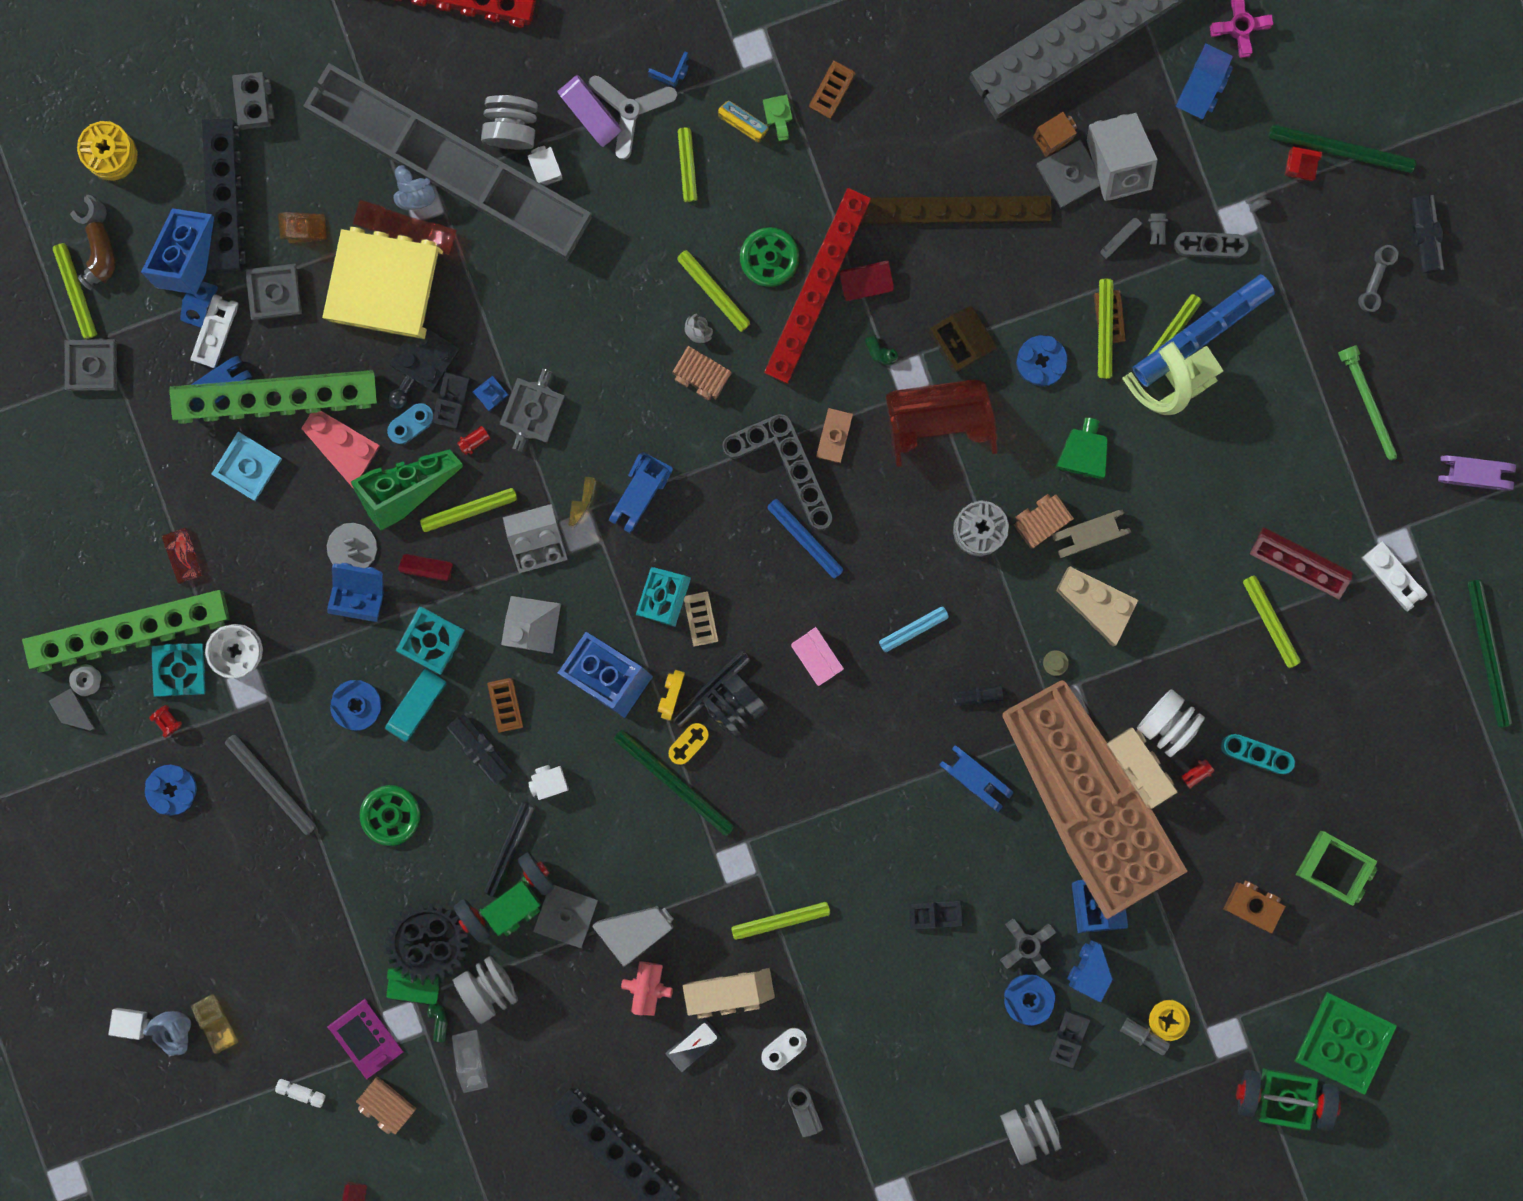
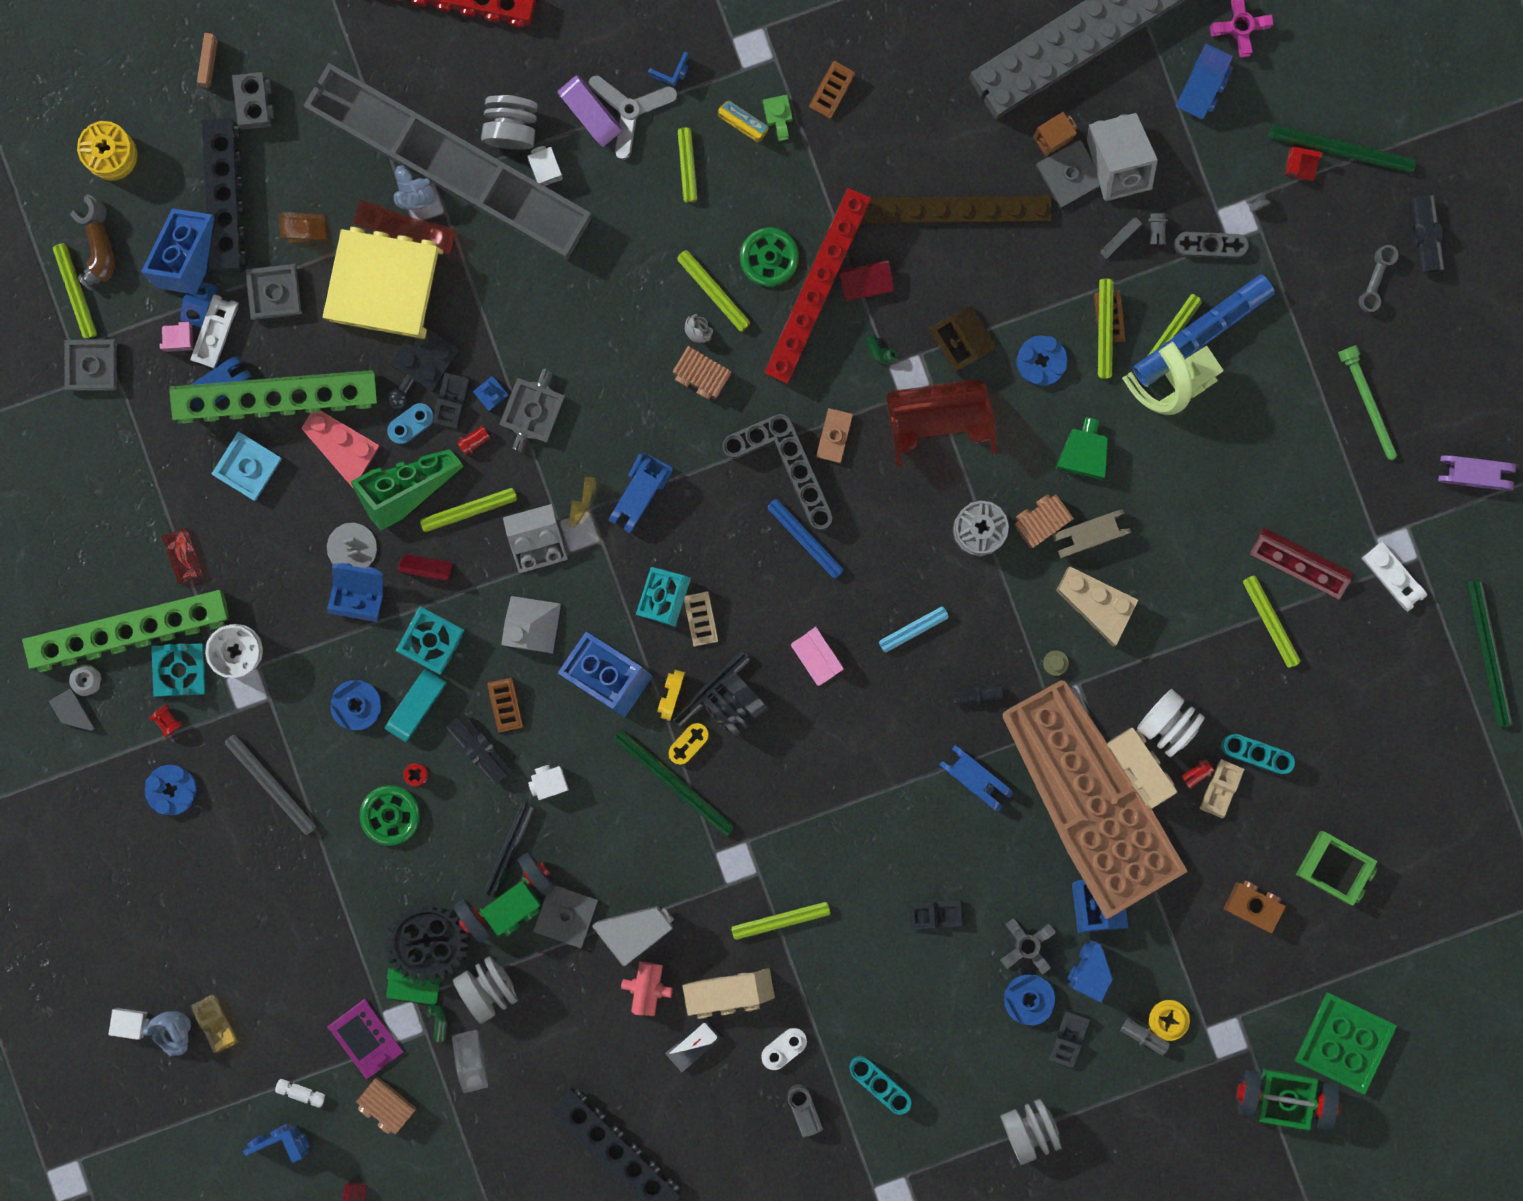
none -> bright pink panel [160,322,194,352]
none -> nougat tile [197,33,218,88]
none -> blue bracket [243,1123,310,1163]
none -> red bush [403,763,428,786]
none -> teal beam [849,1056,911,1115]
none -> tan slope [1199,759,1244,818]

